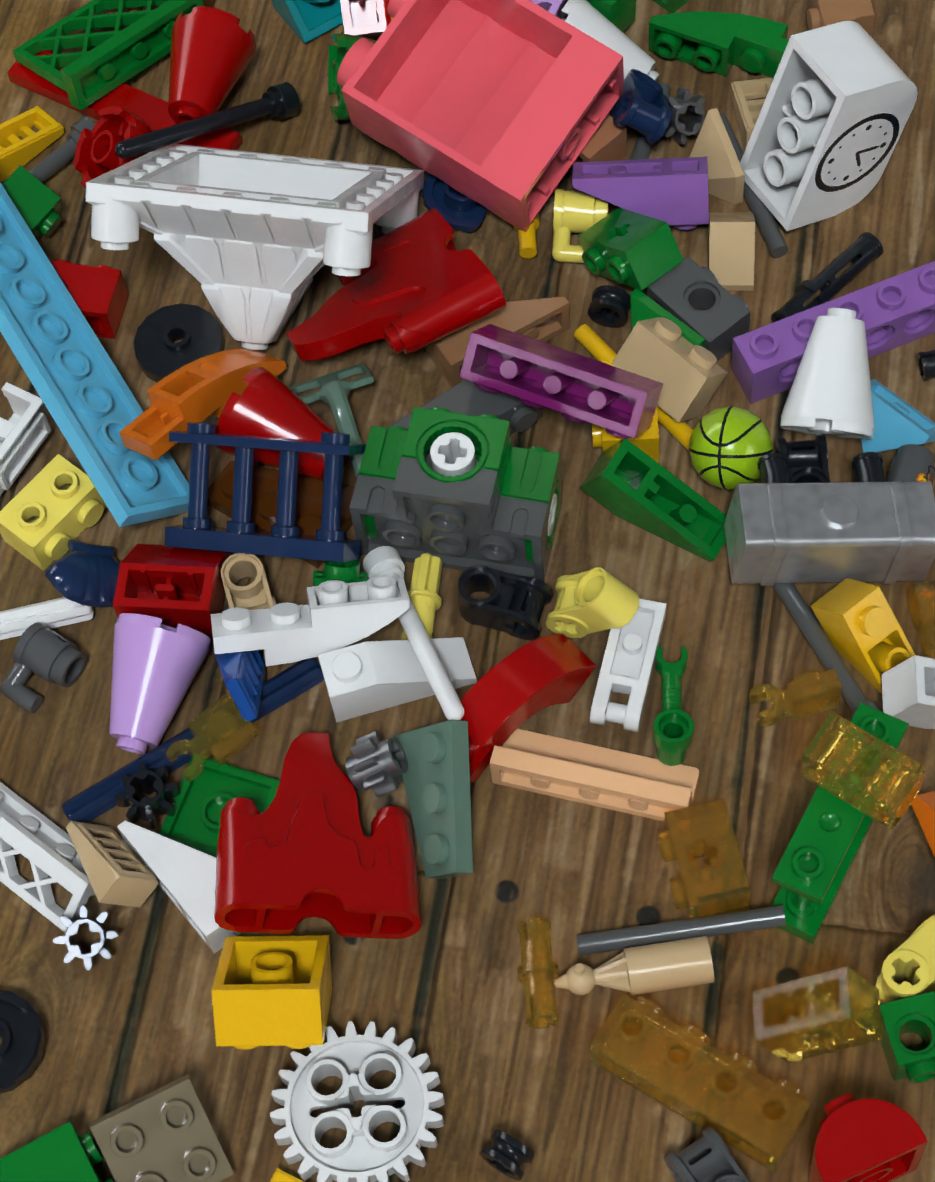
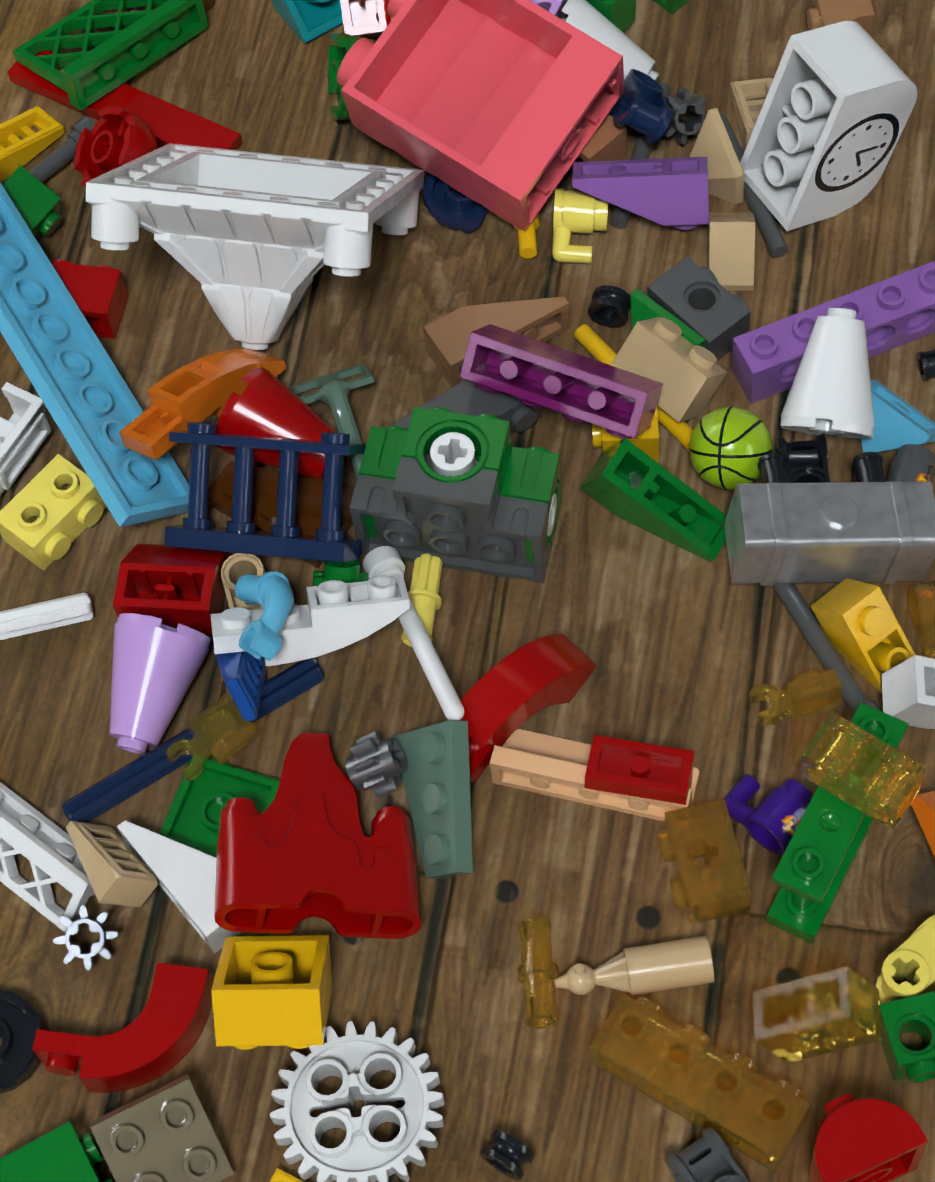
dark grey piece [1,622,86,713] -> none
dark blue animal [45,539,120,607] -> none
black piece [115,82,300,159] -> none
black gear [115,762,180,828] -> none
black plate [133,303,224,383] -> none
red cone [168,6,256,124] -> none
red rock [286,208,506,361] -> none
white slope [318,637,477,723] -> none
black piece [458,565,554,640] -> none
light yellow piece [545,567,639,638] -> none
green brick [577,208,684,290] -> none
dark grey bar [577,905,786,956] -> none
white plate [589,598,667,732] -> none
green slope [649,11,789,78] -> none
green brick [653,645,694,766] -> none
black pin [771,232,883,322] -> none
none -> red arch [32,962,214,1093]
none -> medium azure piece [235,571,294,661]
none -> red panel [584,735,695,805]
none -> dark purple piece [721,774,813,855]

